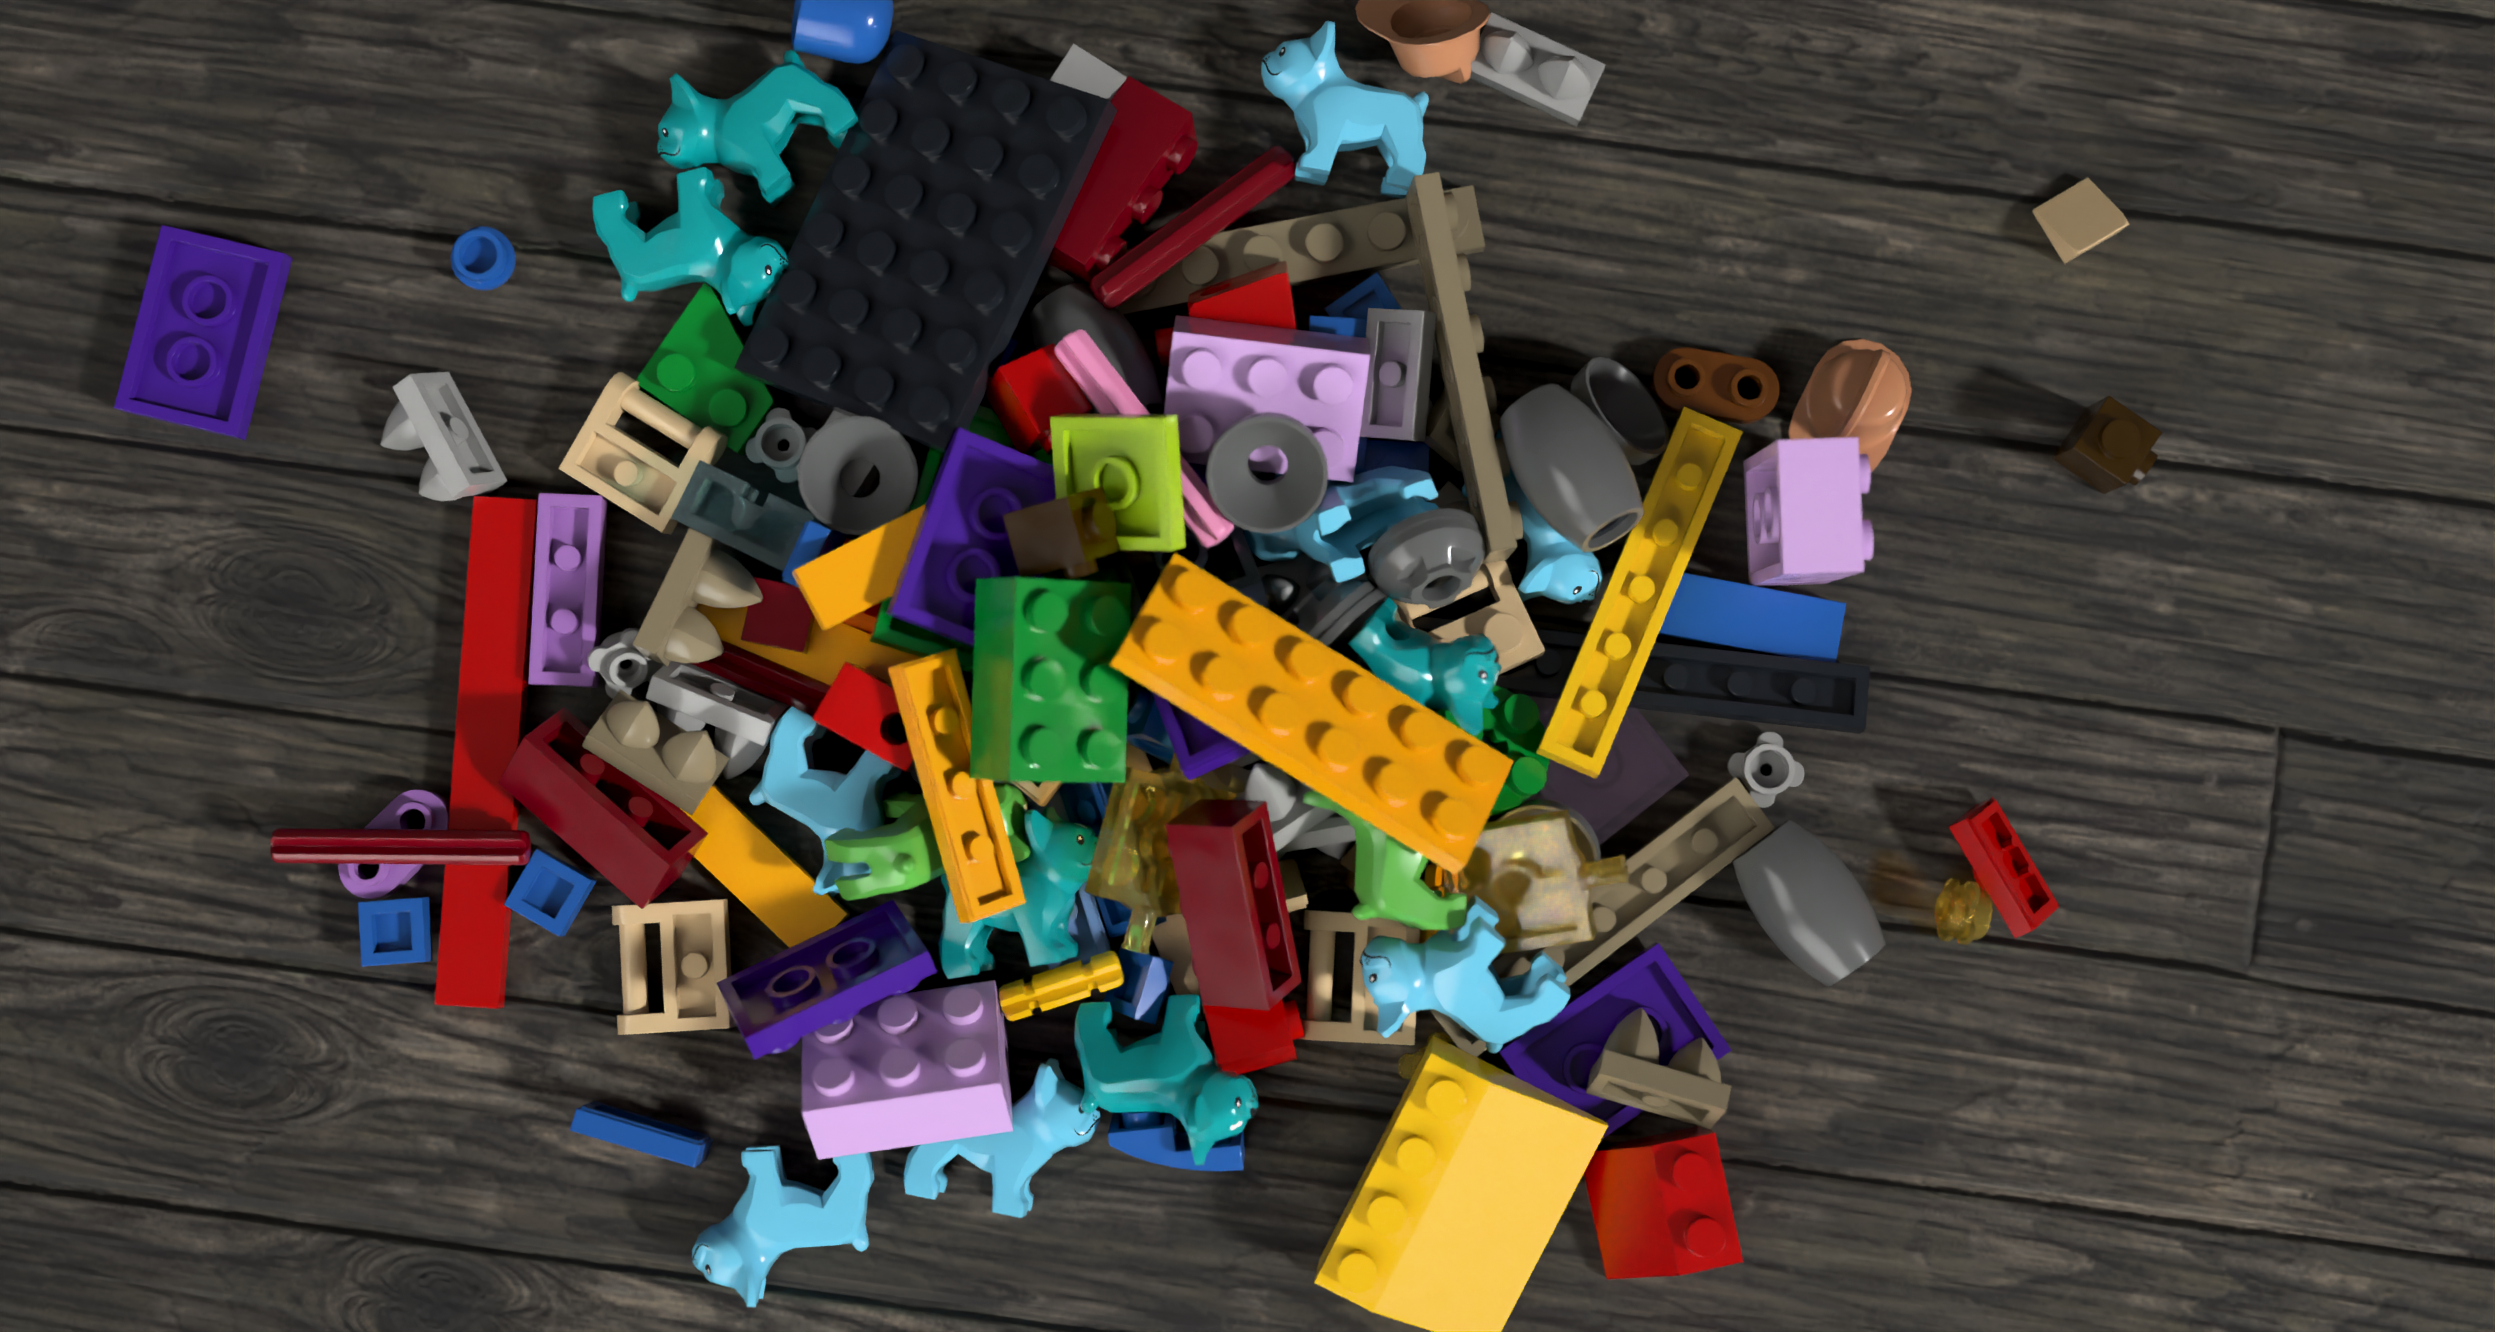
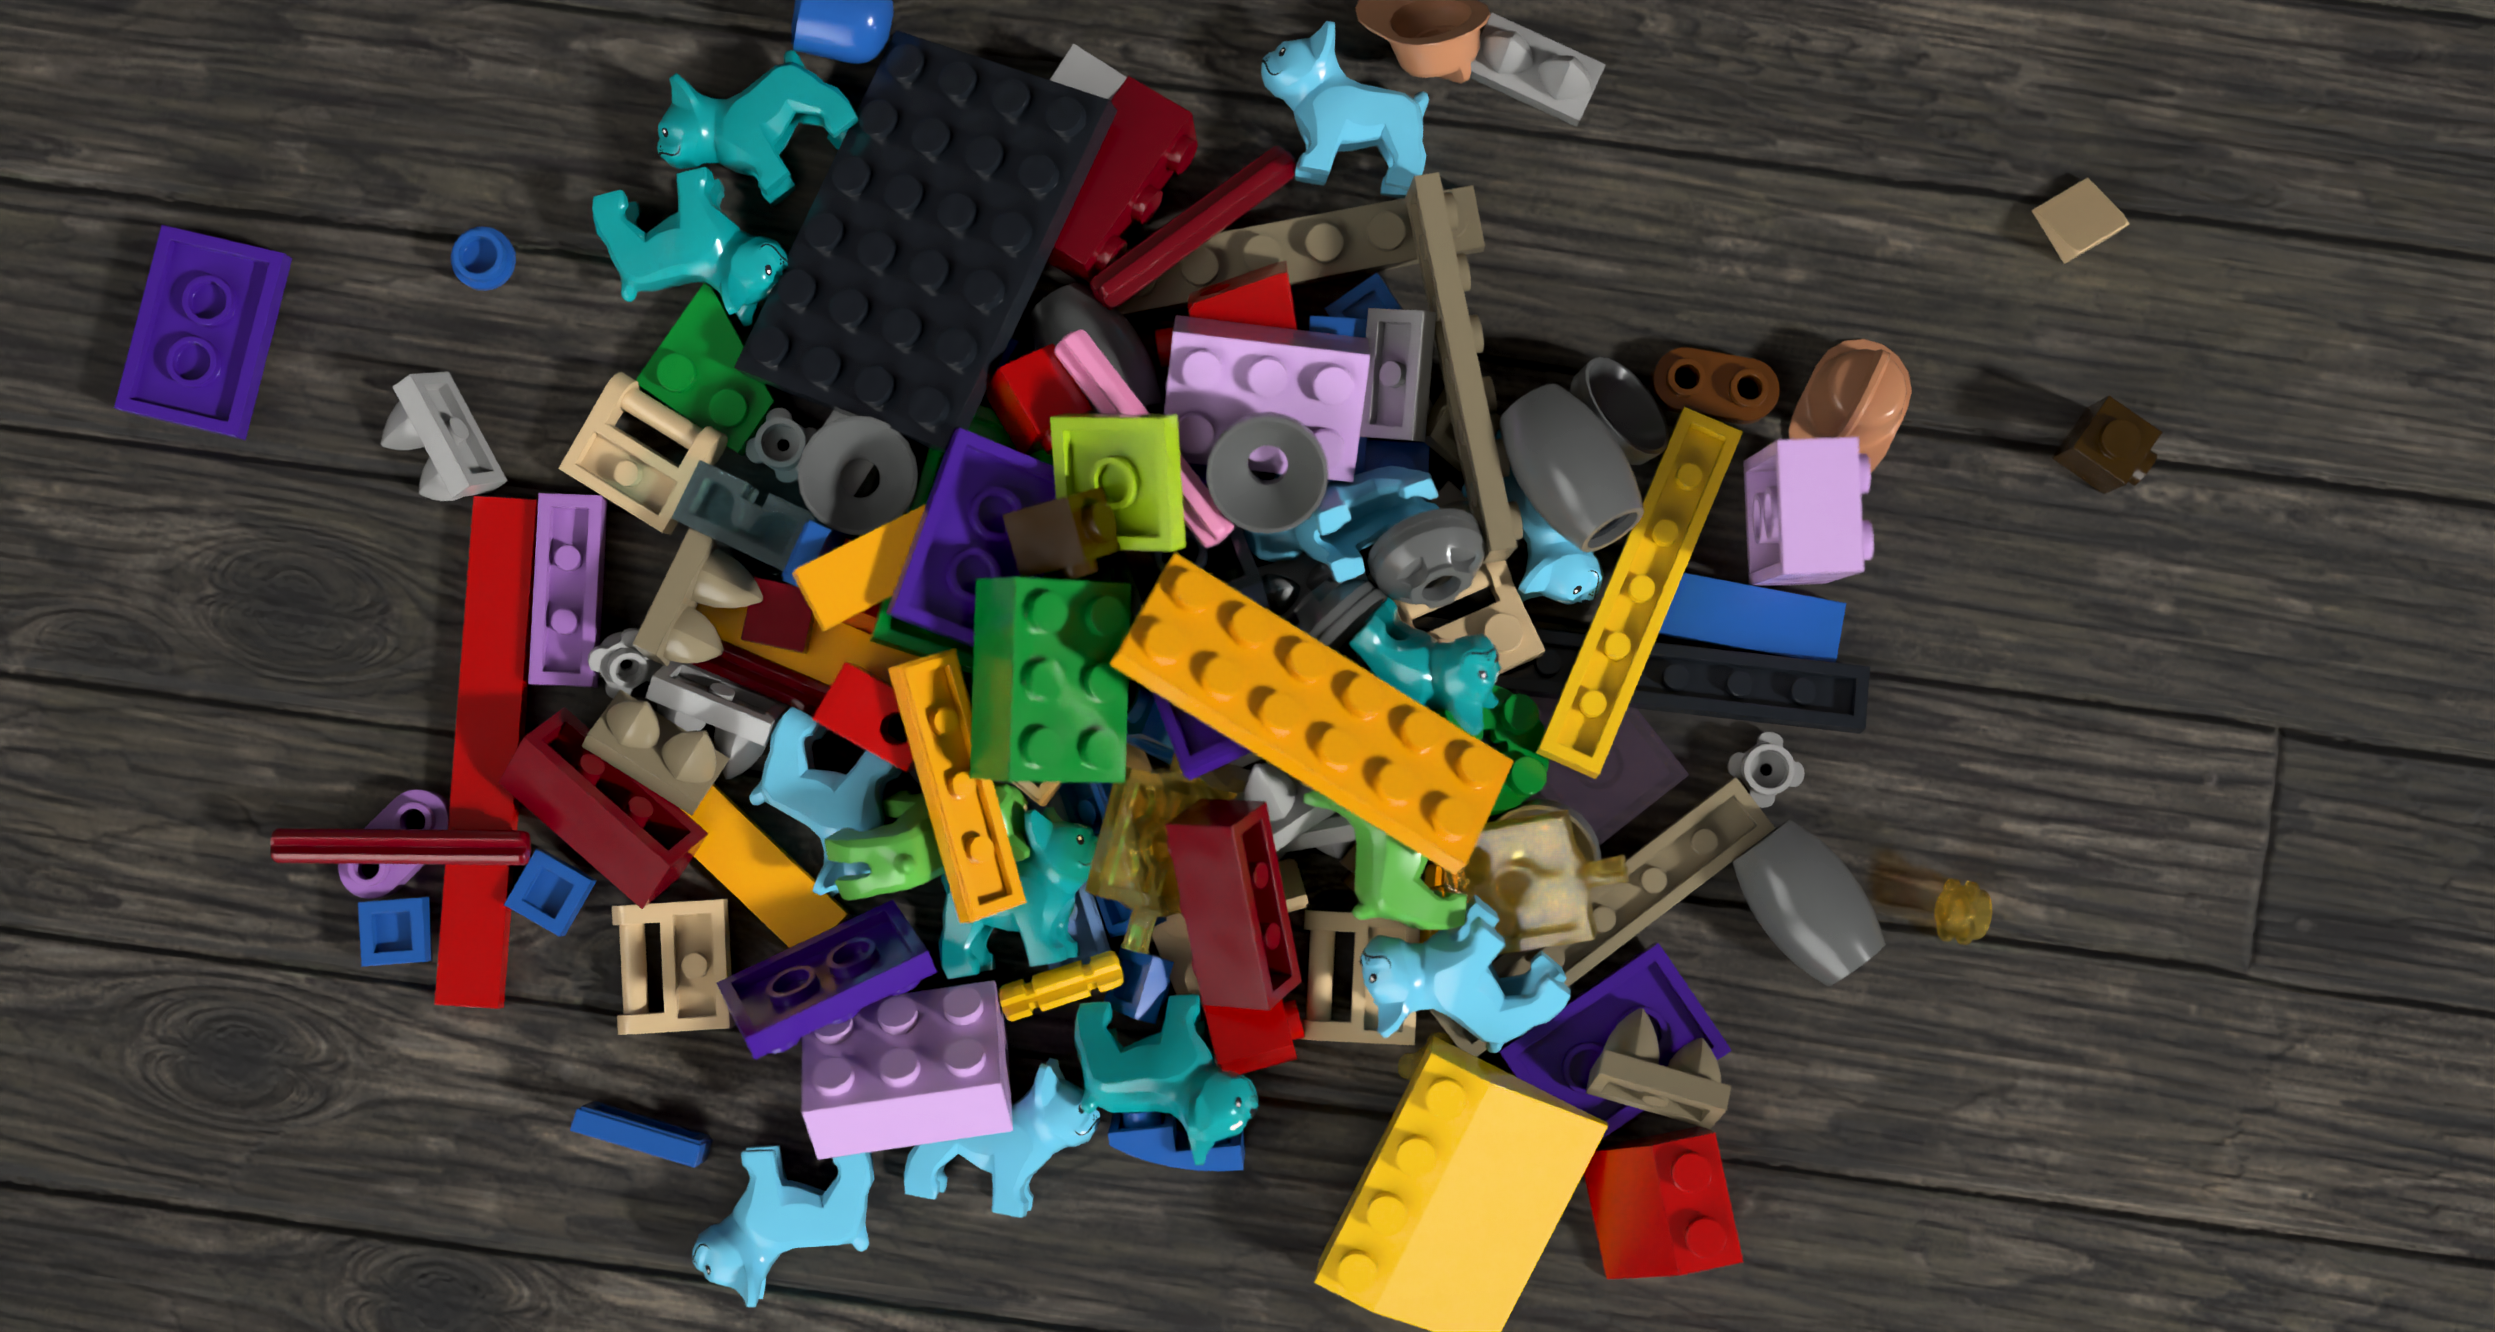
red plate [1949,797,2059,938] -> none

